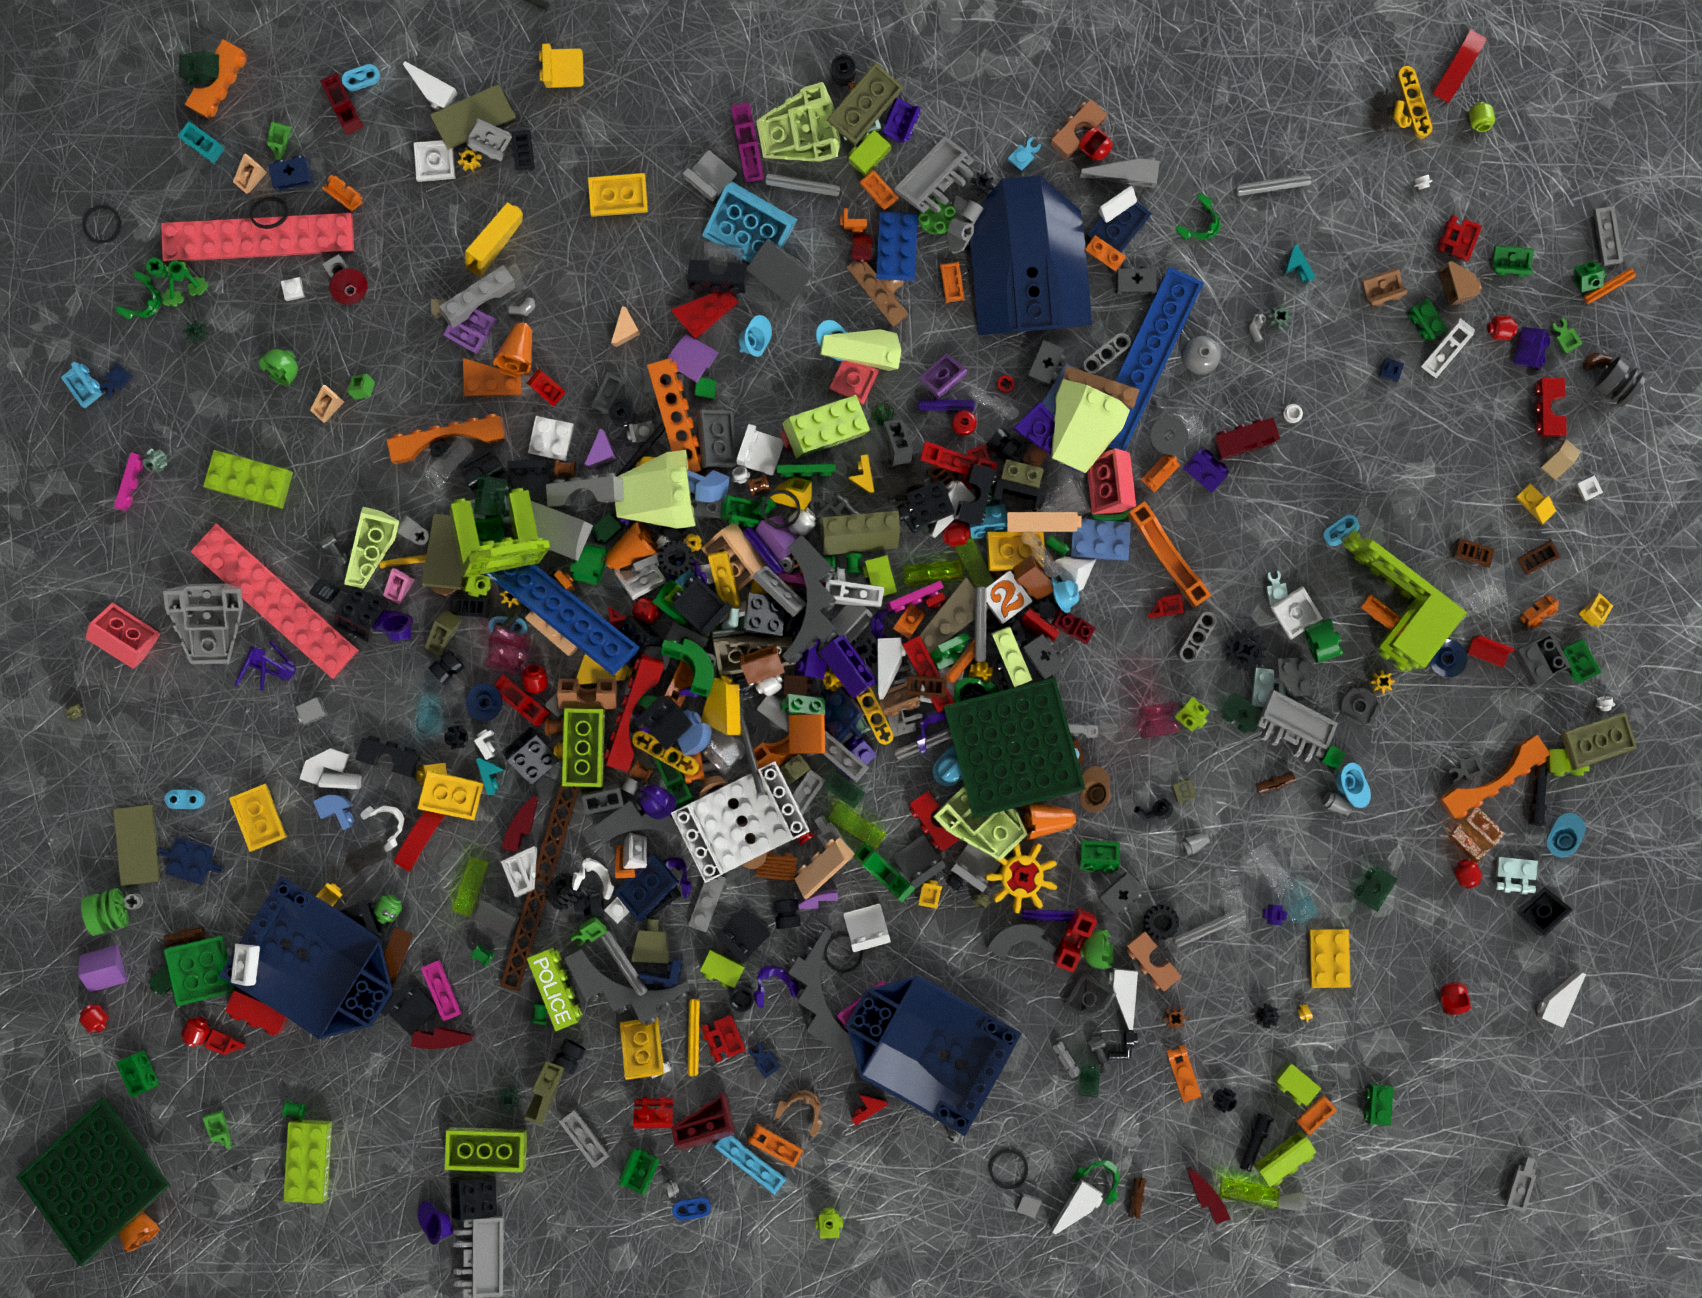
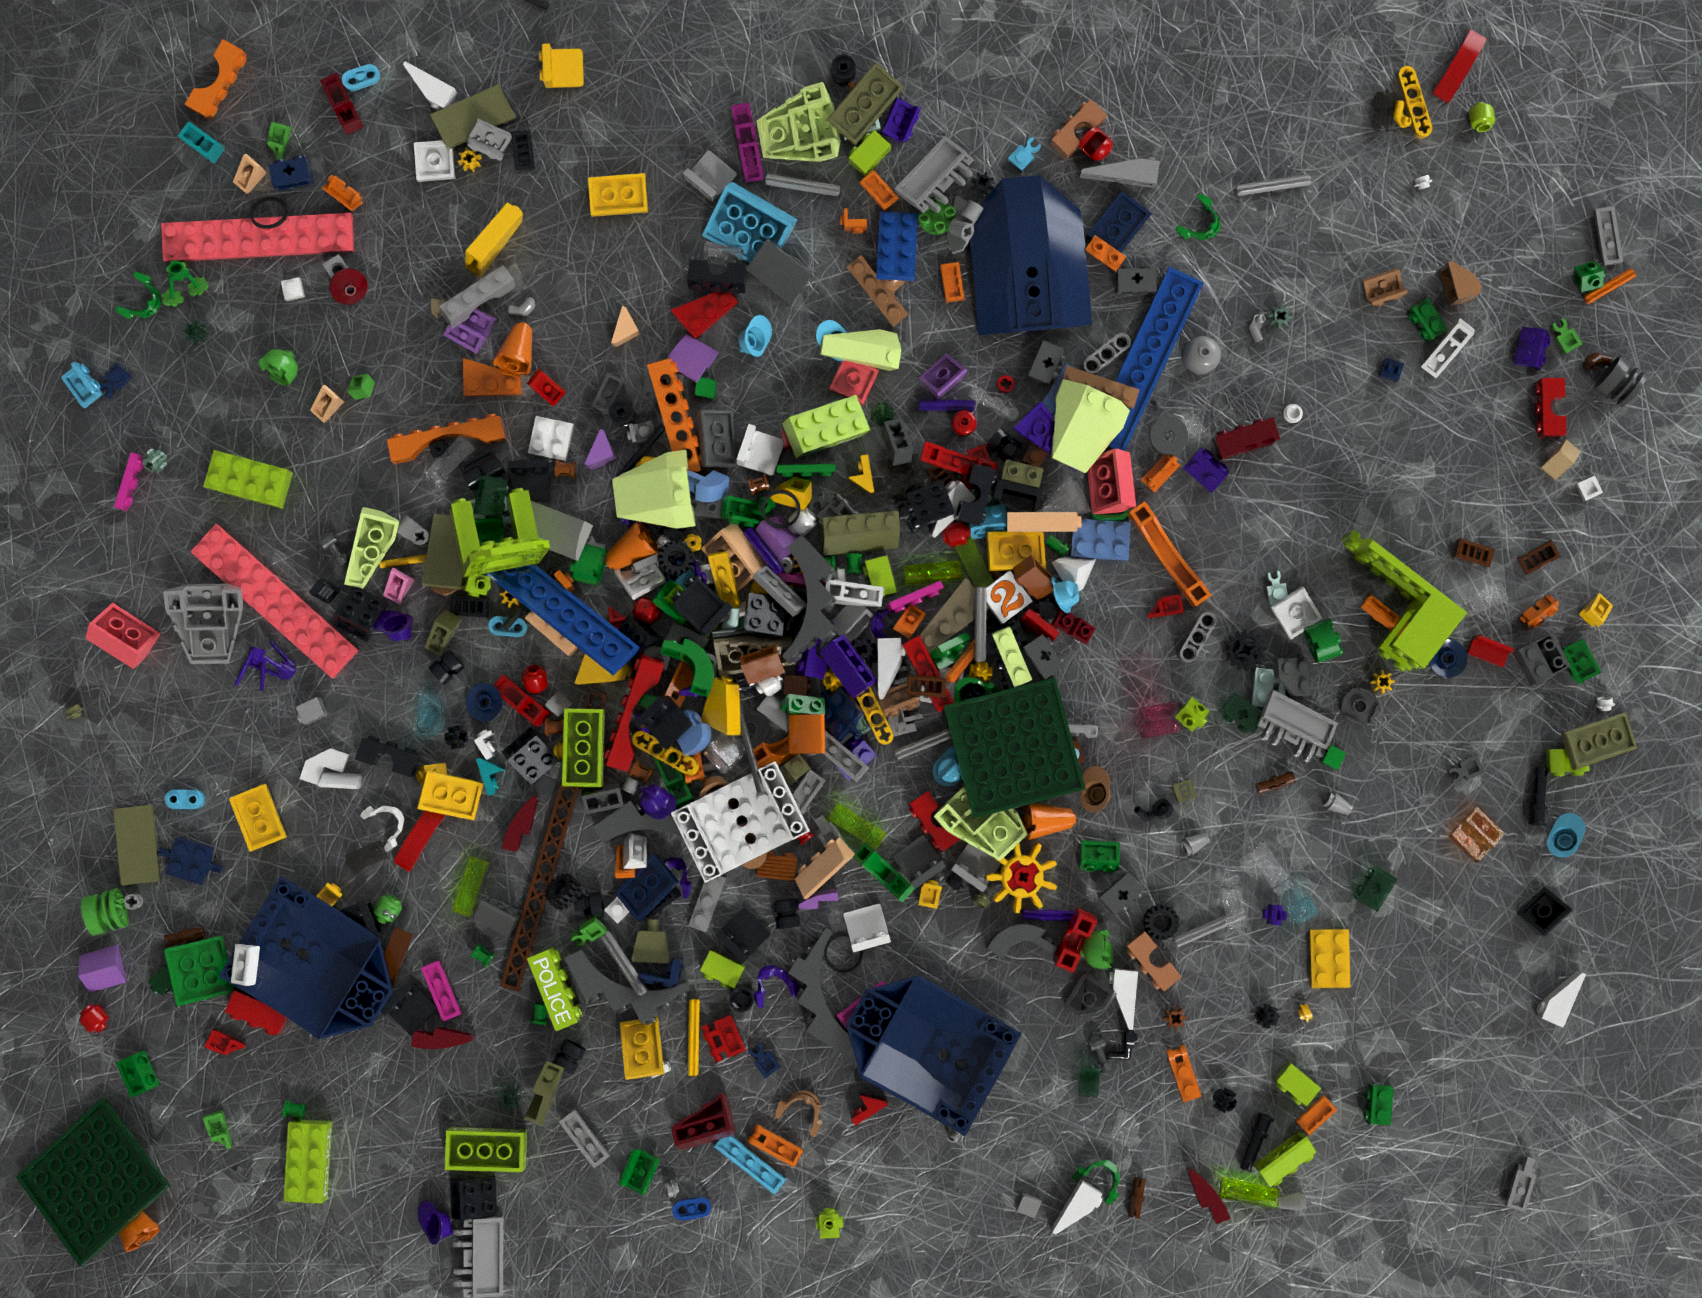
black piece [83,205,122,244] -> none
green bush [146,258,168,278] -> none
clear green brick [179,51,219,84] -> none
red head [181,1017,210,1047] -> none
medium blue brick [313,795,354,830] -> none
clear pink piece [484,625,531,674] -> none
white wing [501,846,537,897] -> none
light grey arch [546,473,624,508] -> none
nougat arch [557,679,618,709] -> none
white helmet [572,858,614,900] -> none
dark green brick [592,513,623,544] -> none
red plate [633,1096,674,1129] -> none
white plate [732,466,750,484] -> none
clear green brick [823,770,866,809] -> none
dark red slope [852,234,872,262] -> none
dark purple helmet [916,710,947,753] -> none
red plate [925,592,946,610] -> none
black piece [989,1150,1028,1189] -> none
clear plate [1022,532,1062,579] -> none
light grey axle [1052,1042,1080,1078] -> none
white slope [1098,186,1137,223] -> none
teal slope [1283,244,1316,285] -> none
medium azure plate [1323,515,1360,546] -> none
medium azure piece [1336,763,1371,808] -> none
red plate [1437,215,1482,262] -> none
orange arch [1438,735,1550,819] -> none
red helmet [1440,982,1471,1015] -> none
red head [1454,859,1483,889] -> none
red head [1487,316,1518,341] -> none
green bracket [1491,245,1534,277] -> none
light aqua plate [1495,857,1538,895] -> none
yellow slope [1515,483,1556,524] -> none

